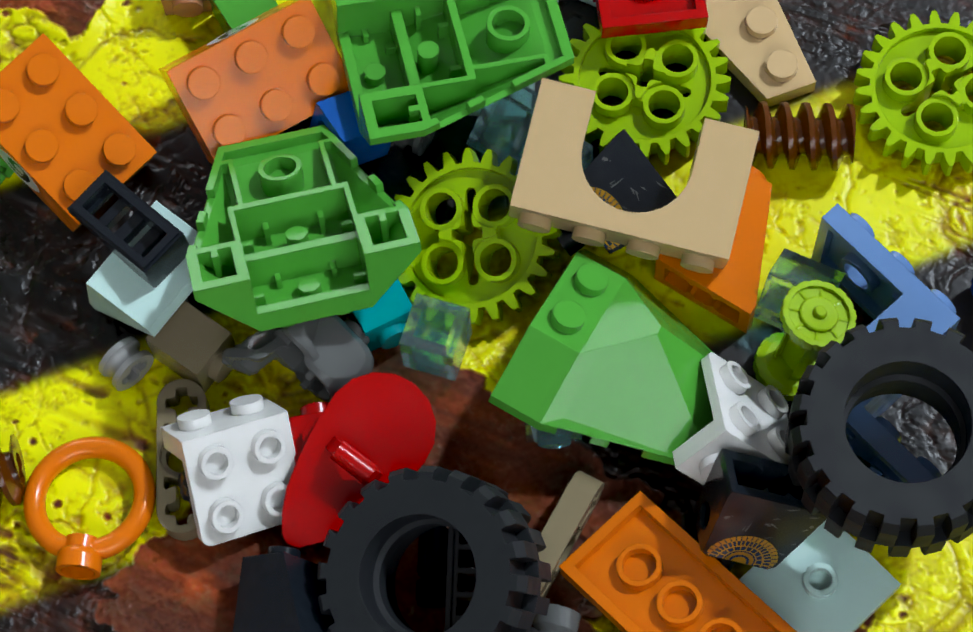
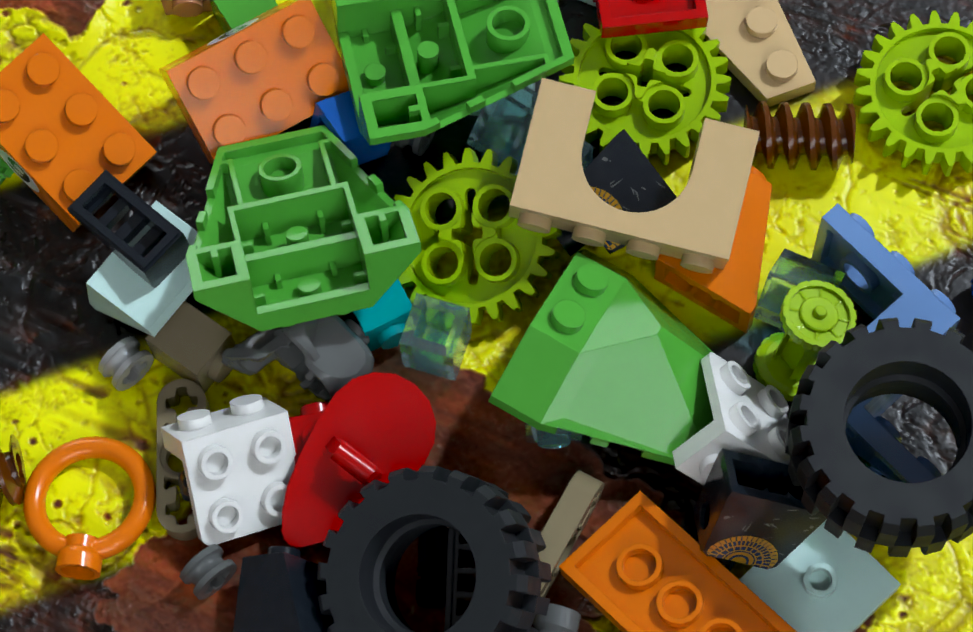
none -> dark grey bush [180,544,237,600]

